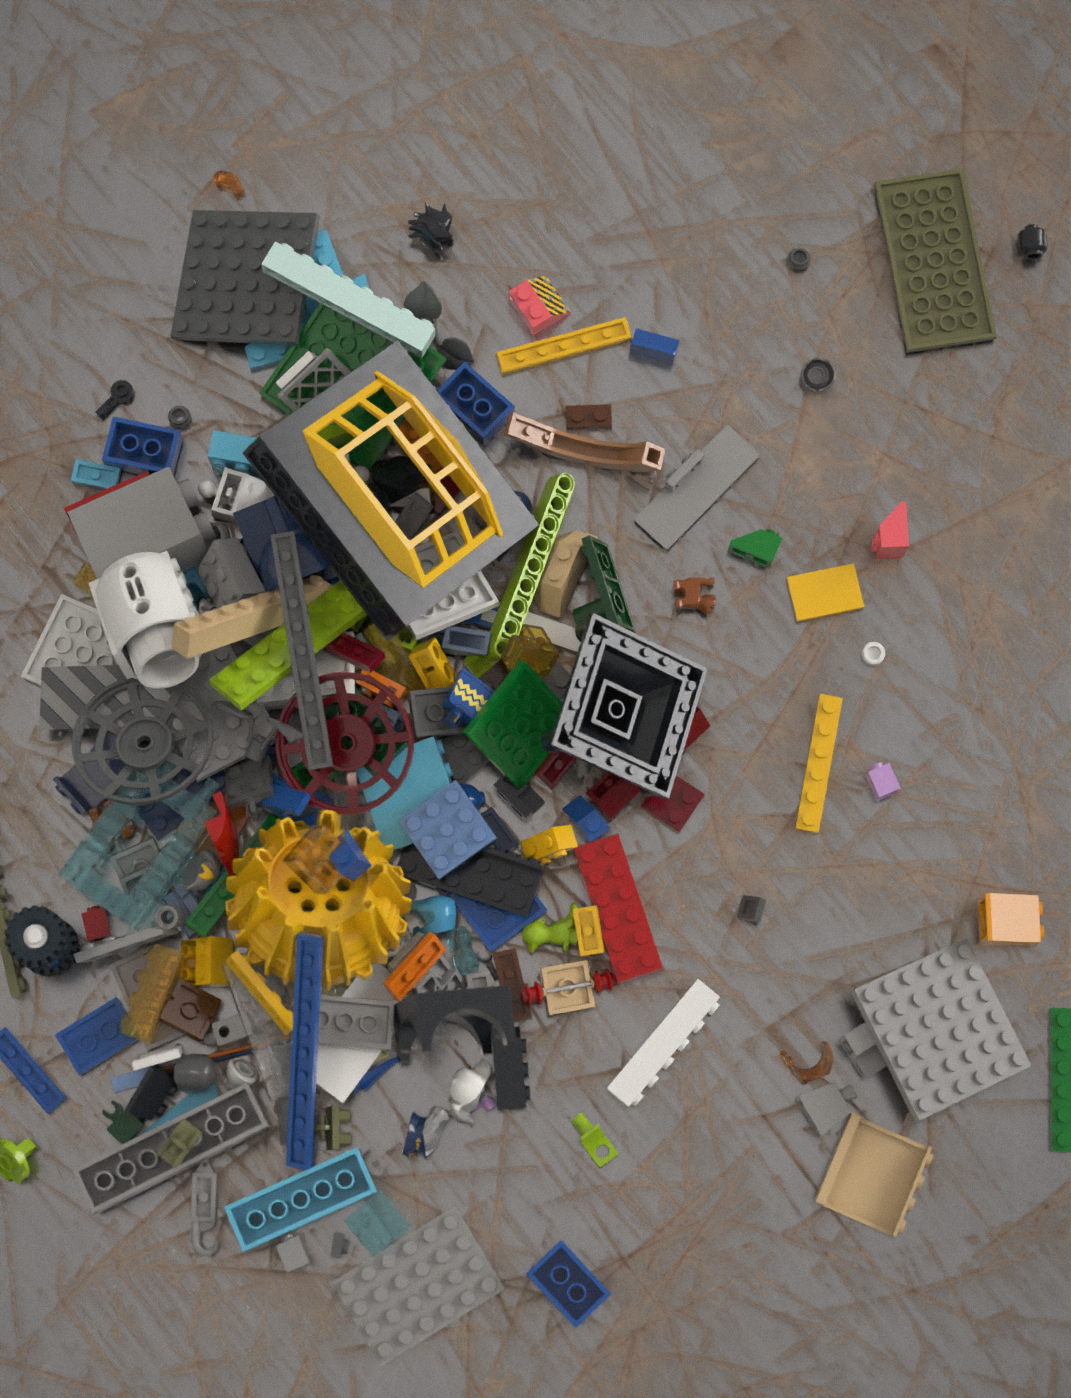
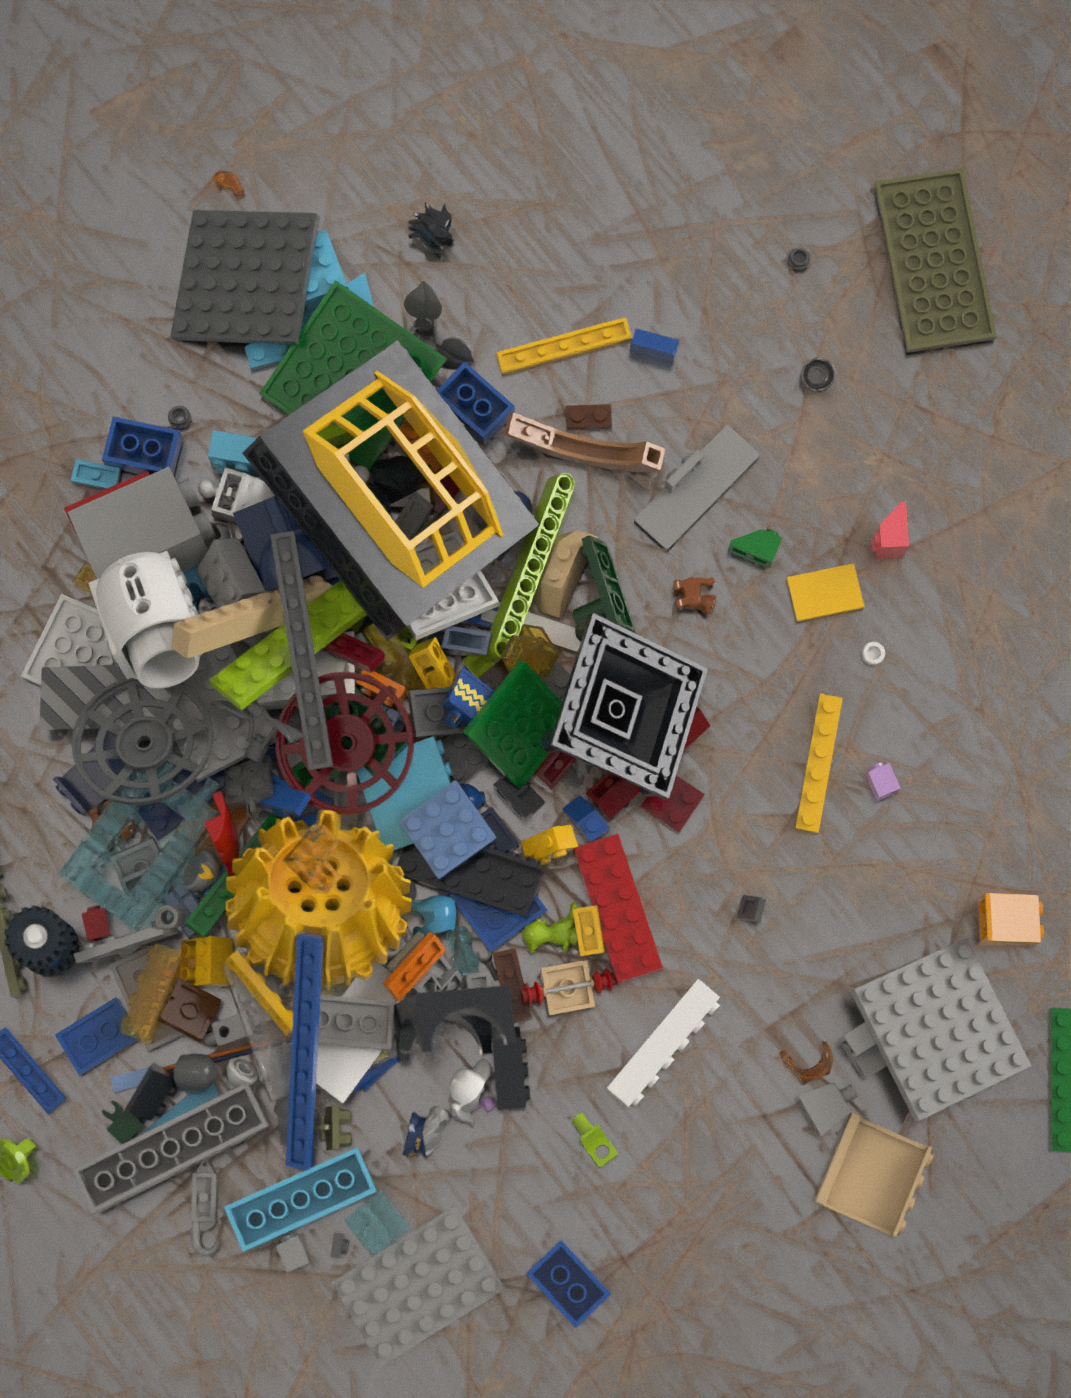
black plate [95,380,133,418] -> none
white tile [132,1043,183,1071] -> none
olive hips [156,1118,203,1168] -> none
light aqua brick [261,241,436,358] -> none
white plate [276,351,317,389] -> none
light grey window [277,348,351,411] -> none
blue slope [328,829,372,881] -> none
coral slope [508,276,571,336] -> none
black head [1017,224,1048,260] -> none

